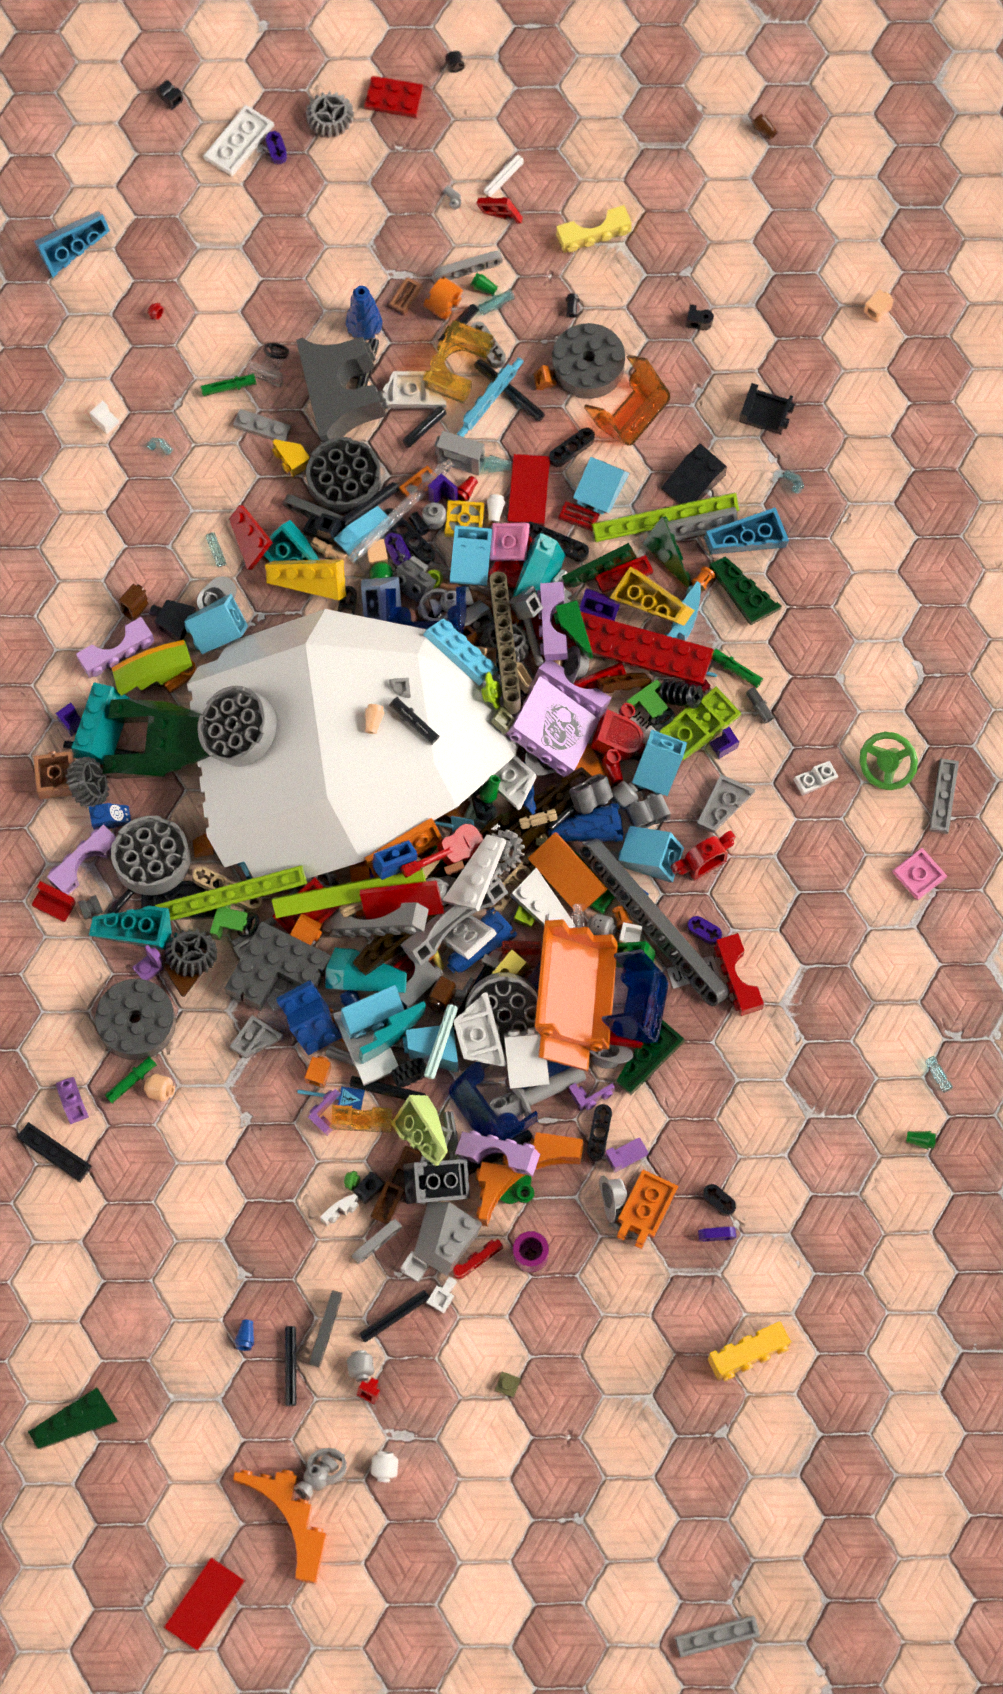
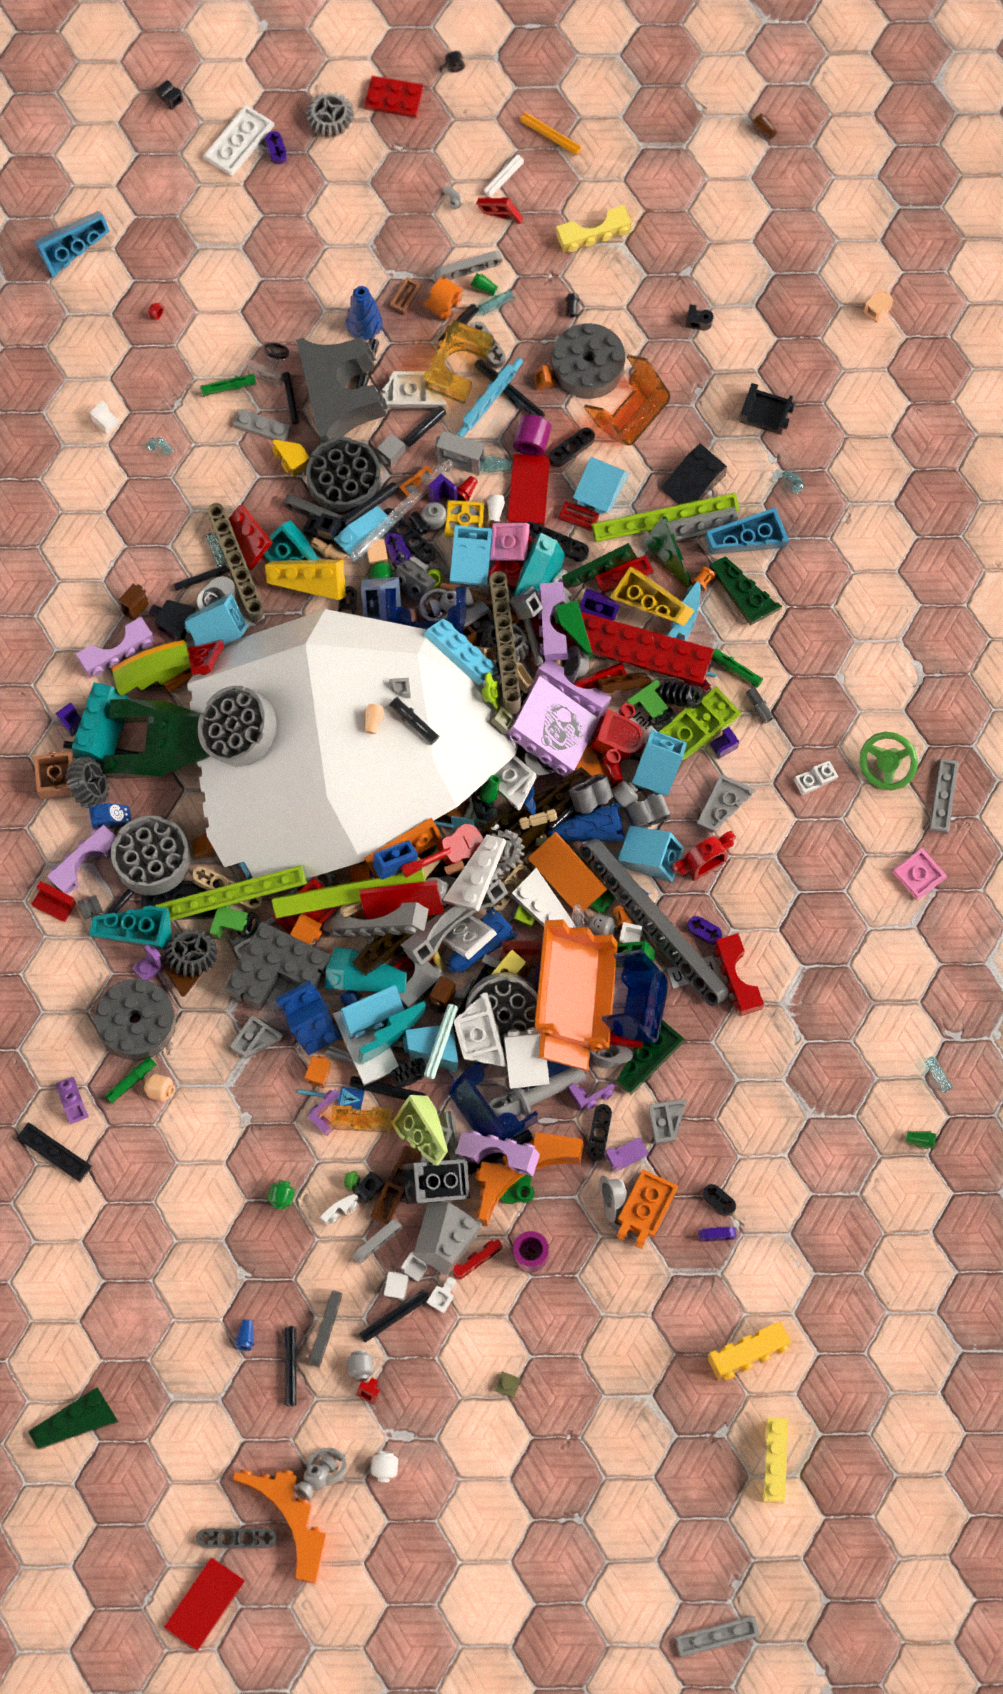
none -> black bar [174,565,229,591]
none -> red wing [188,640,224,675]
none -> dark grey beam [196,1529,277,1549]
none -> dark tan beam [208,503,264,621]
none -> green head [267,1179,295,1210]
none -> black bar [283,372,299,424]
none -> light grey brick [377,433,406,467]
none -> white panel [384,1272,409,1302]
none -> magenta piece [513,415,552,456]
none -> light orange axle [520,112,581,155]
none -> light grey wing [648,1099,687,1145]
none -> light yellow arch [763,1417,788,1504]

